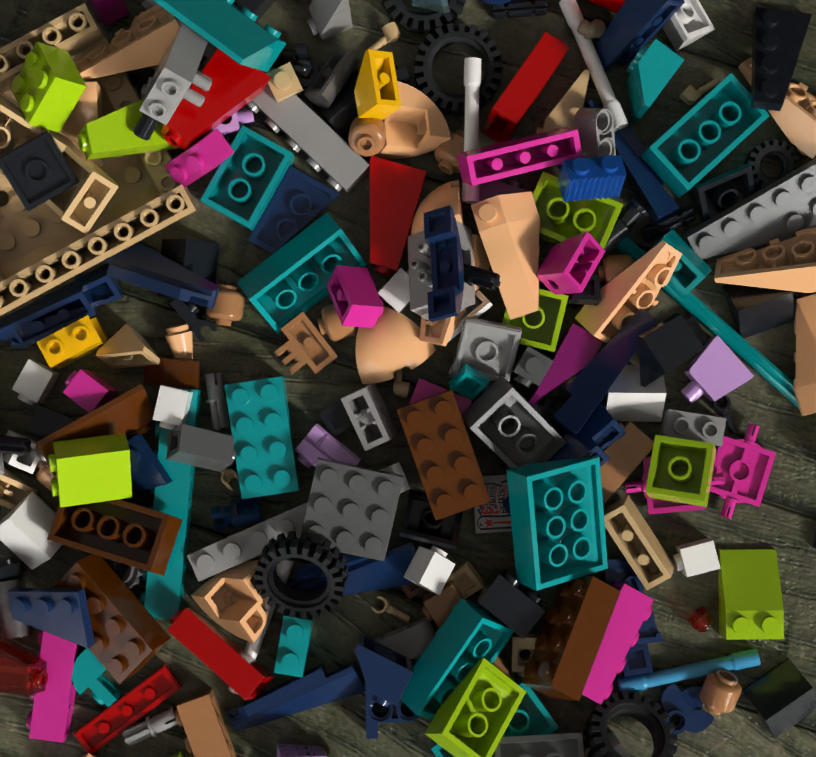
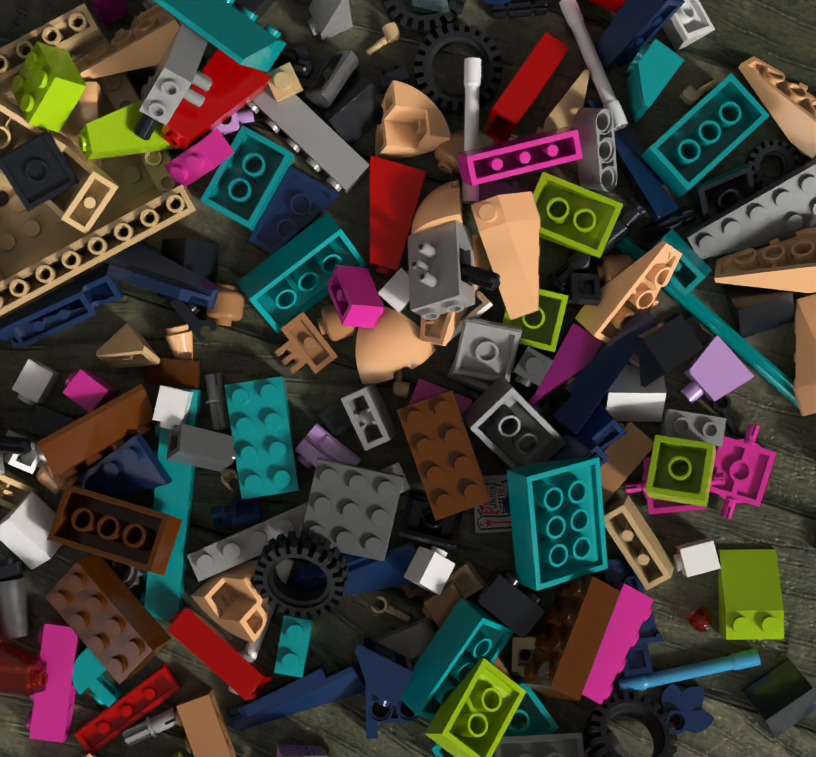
dark blue wing [7,587,95,648] -> none
yellow hips [37,315,109,369] -> none
lime brick [48,433,132,508] -> none
medium nougat head [348,116,386,157] -> none
yellow slope [354,49,401,120] -> none
dark blue slope [423,205,464,322] -> none
teal tile [449,363,489,401] -> none
dark pink torso [537,231,605,295] -> none
blue brick [558,155,626,203] -> none
dark tan arm [577,19,606,43] -> none
medium nougat head [699,670,742,715] -> none
black wing [751,7,812,111] -> none

